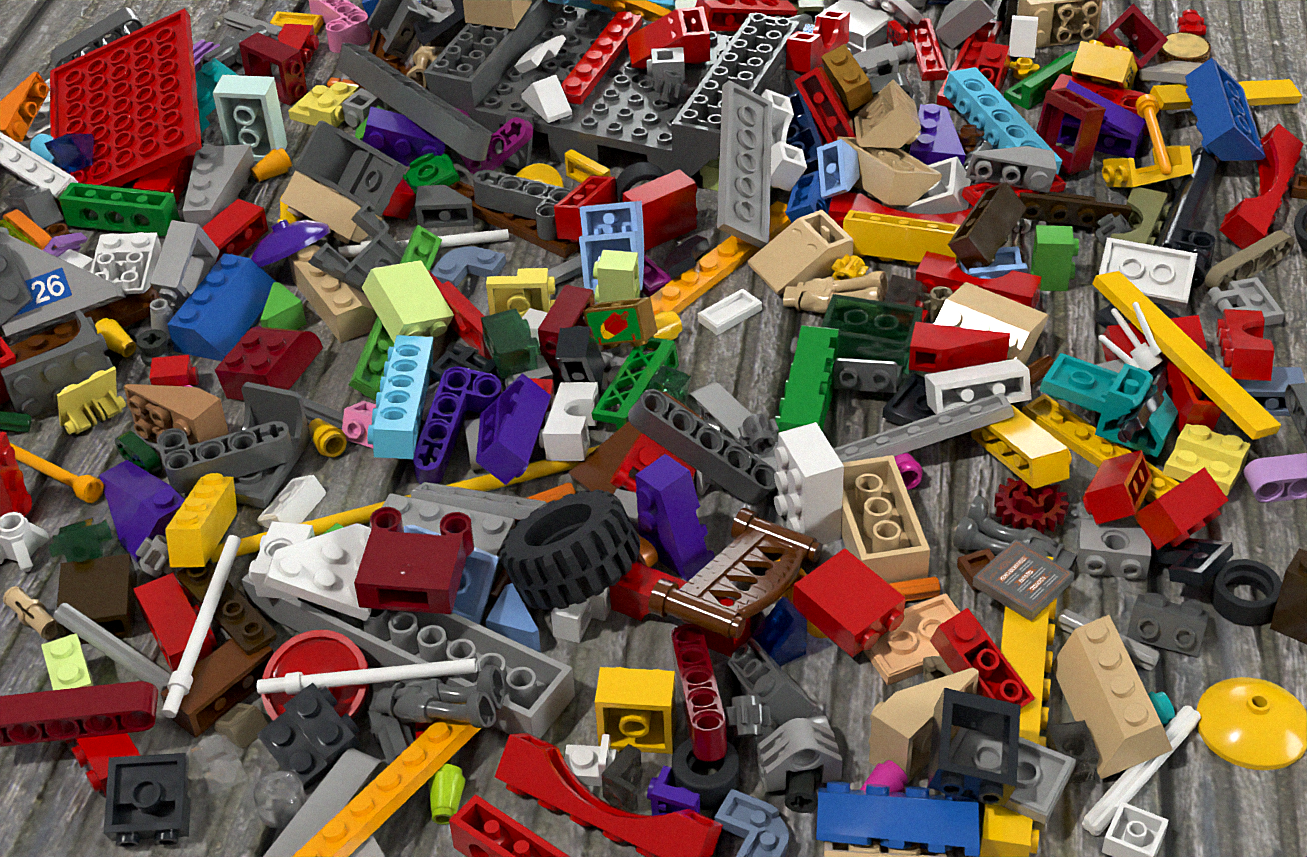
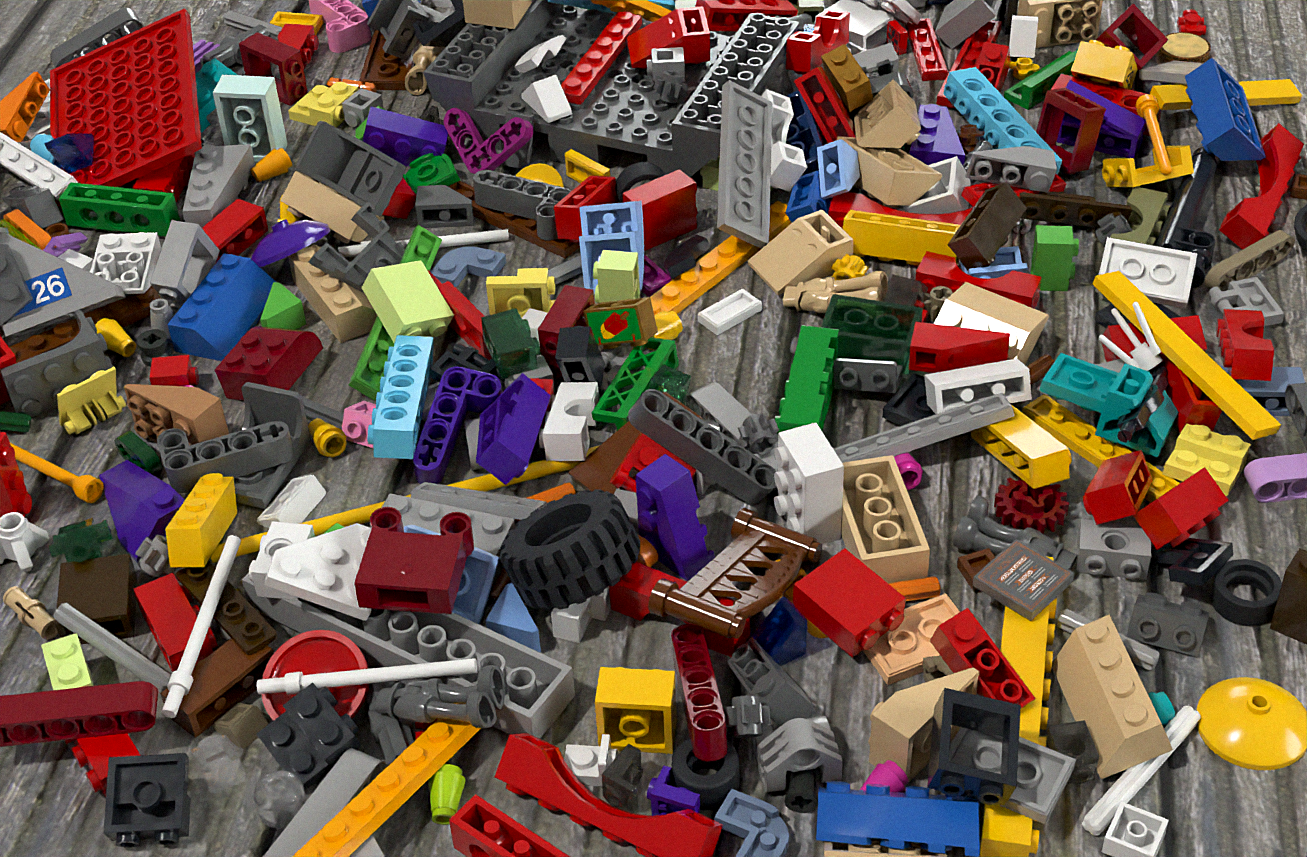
dark grey beam [337,43,492,161] -> none
light grey pin [894,41,915,61] -> none

